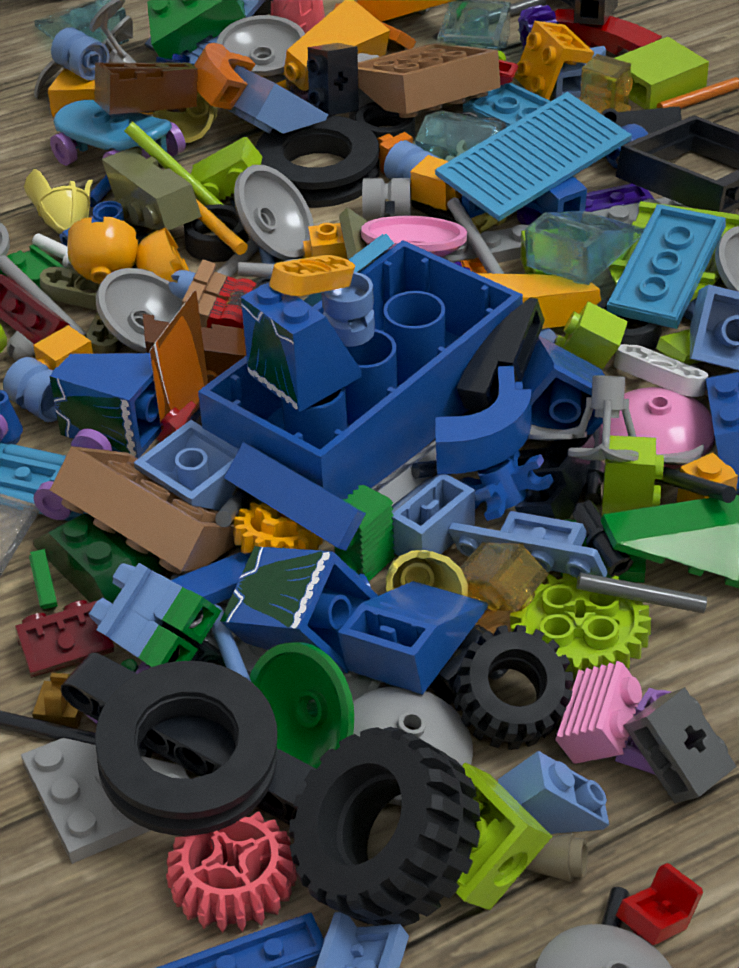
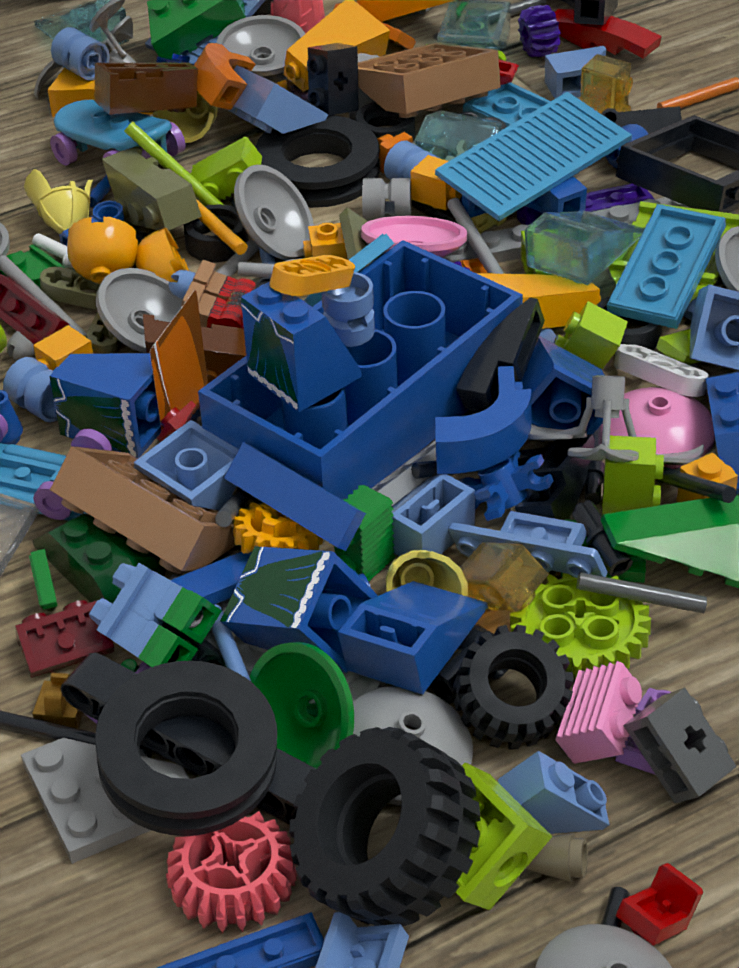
light orange bracket [515,21,594,100] -> none
lime brick [609,37,709,110] -> none

